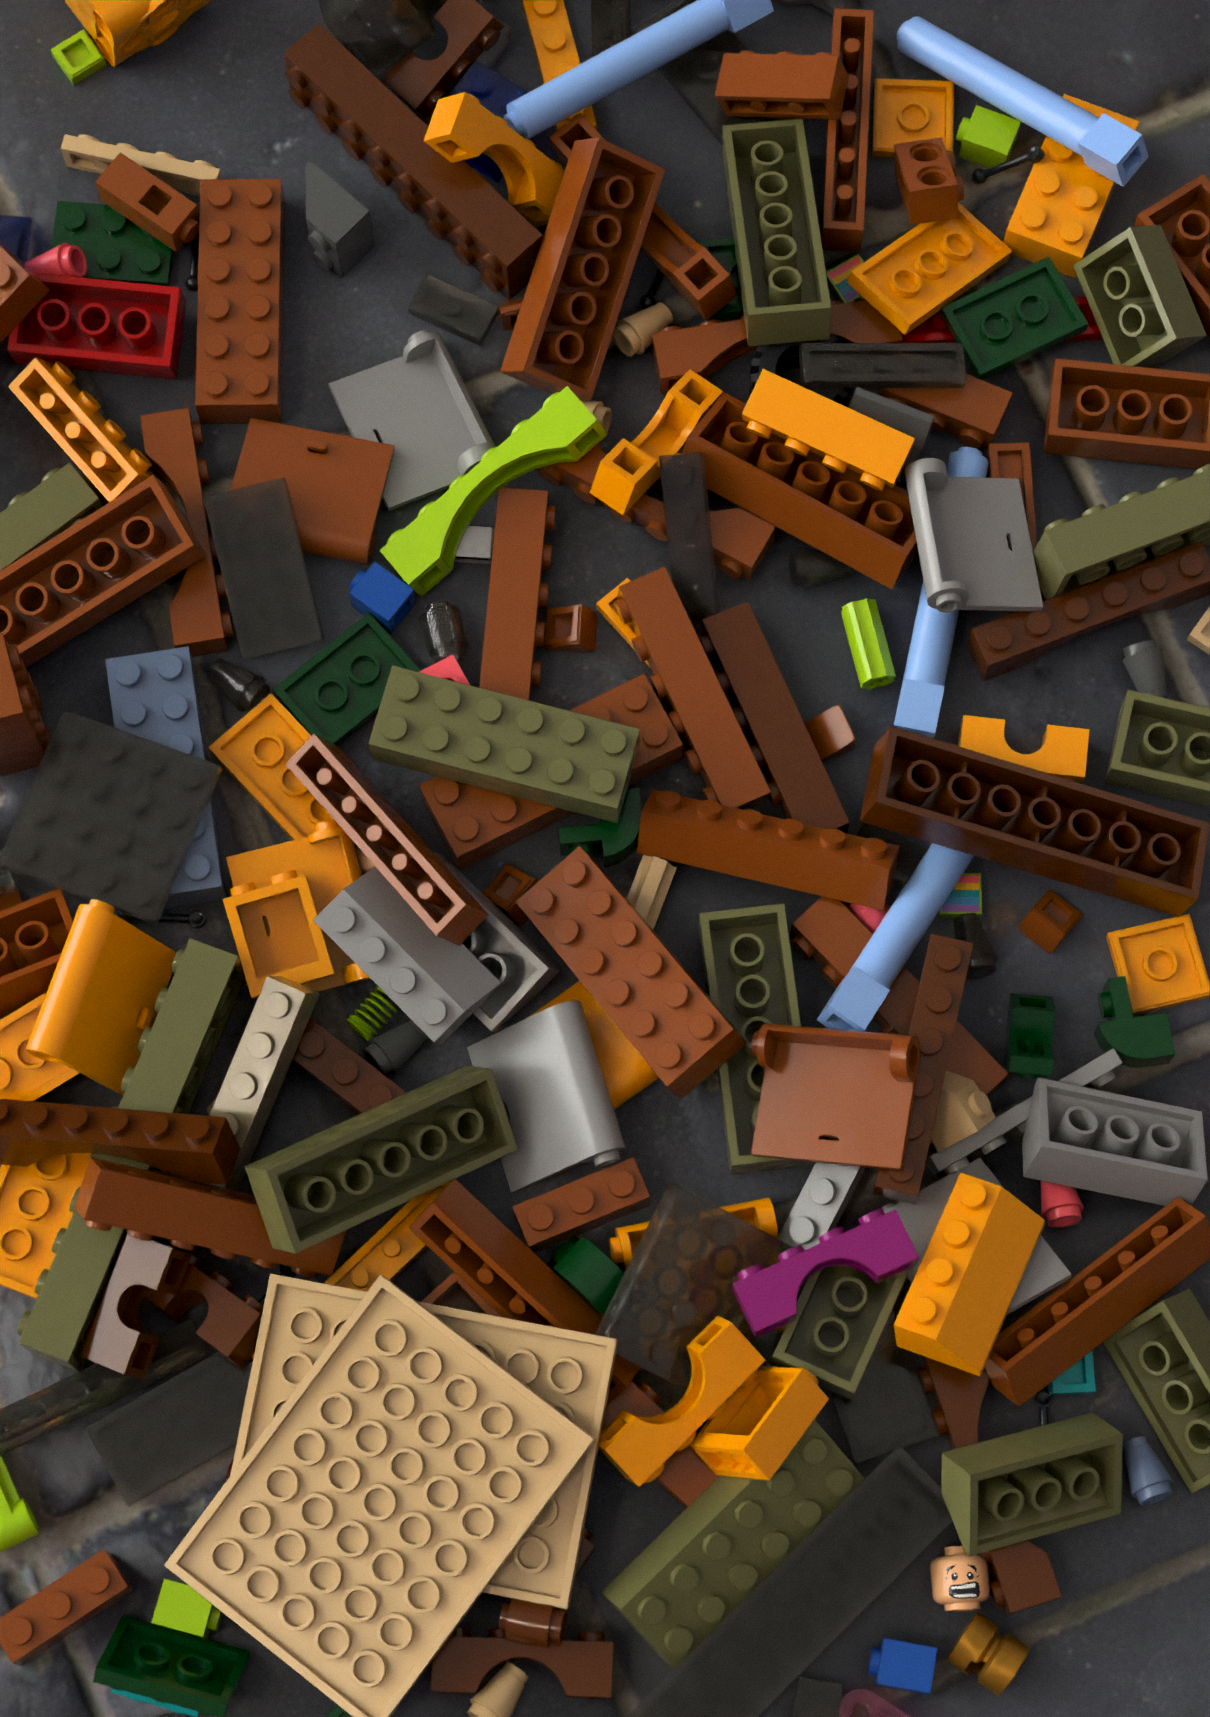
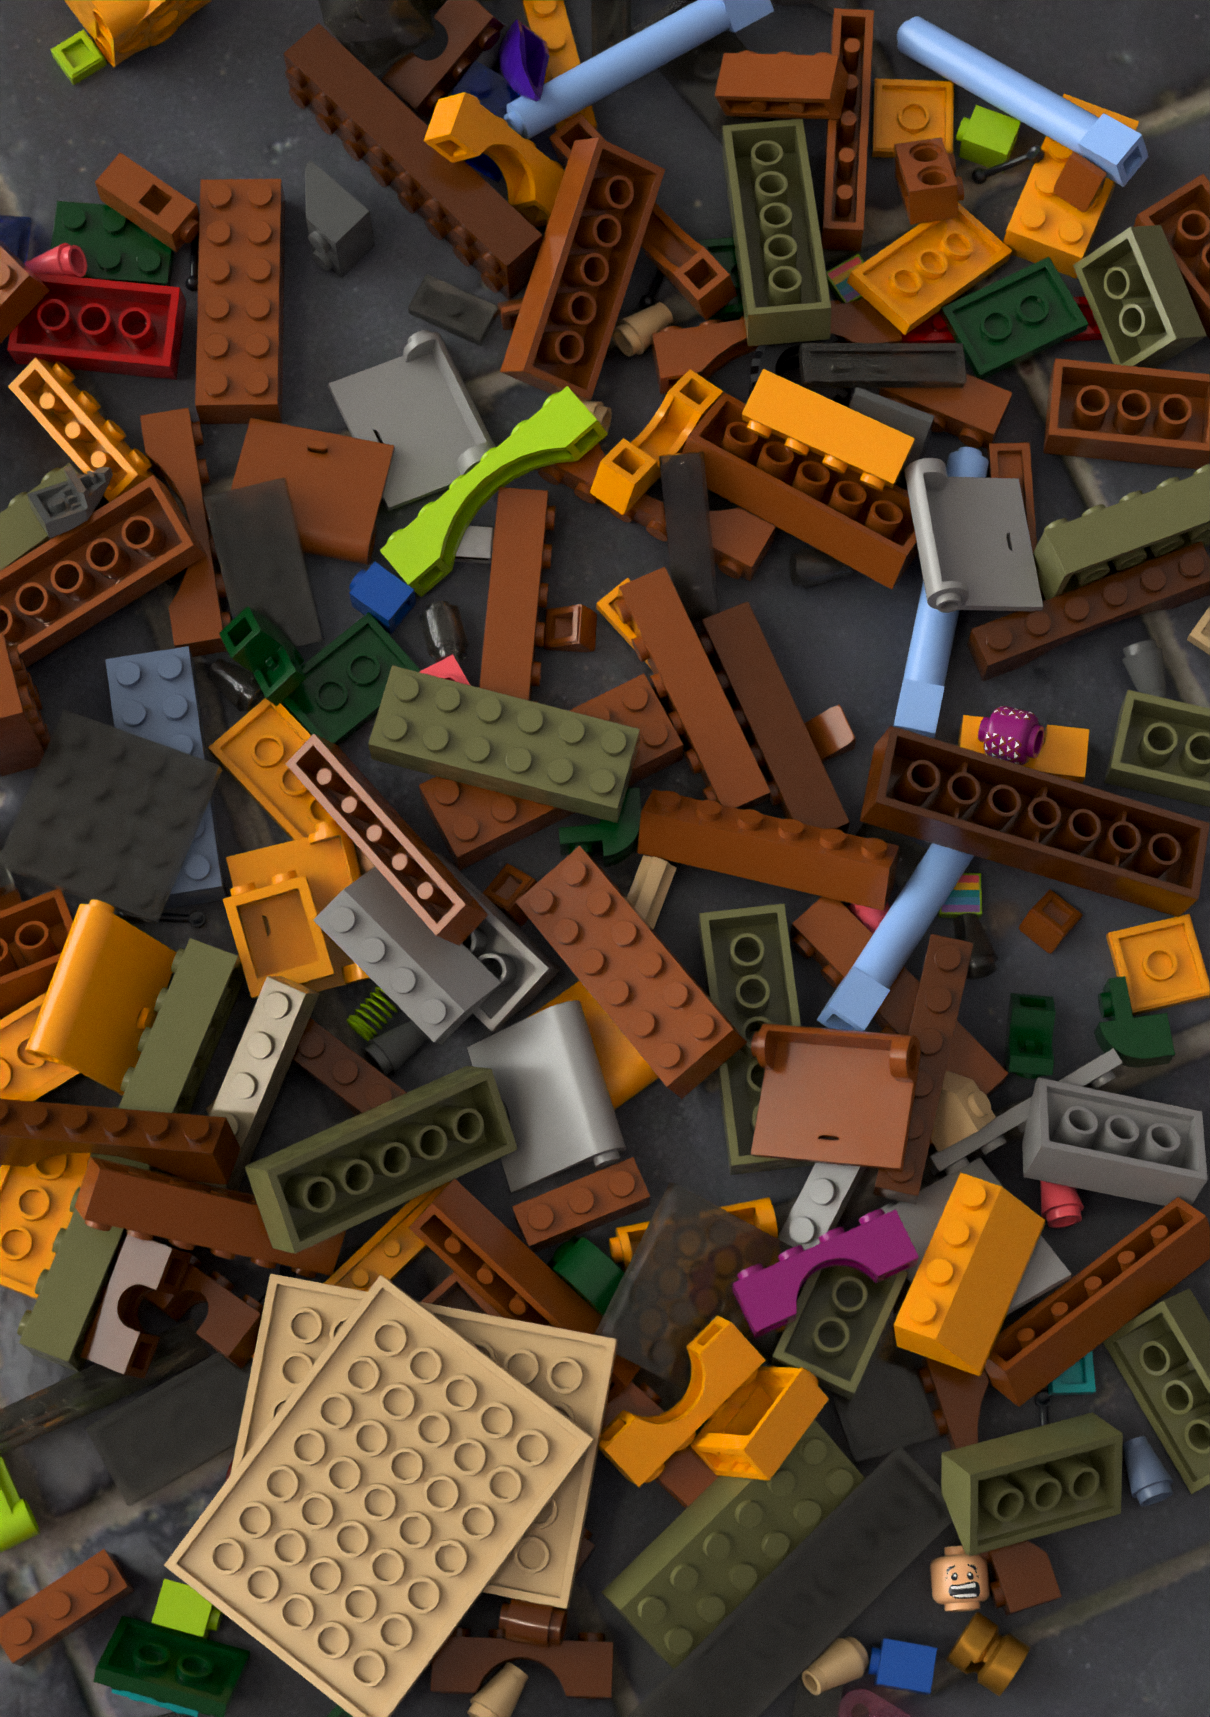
tan plate [61,134,222,196] -> none
lime axle [841,598,896,690] -> none
none -> dark grey slope [27,466,113,538]
none -> dark green brick [219,606,306,706]
none -> dark purple piece [498,19,549,102]
none -> tan cone [802,1637,869,1695]
none -> magenta head [978,706,1044,766]
none -> dark orange slope [1053,152,1107,212]

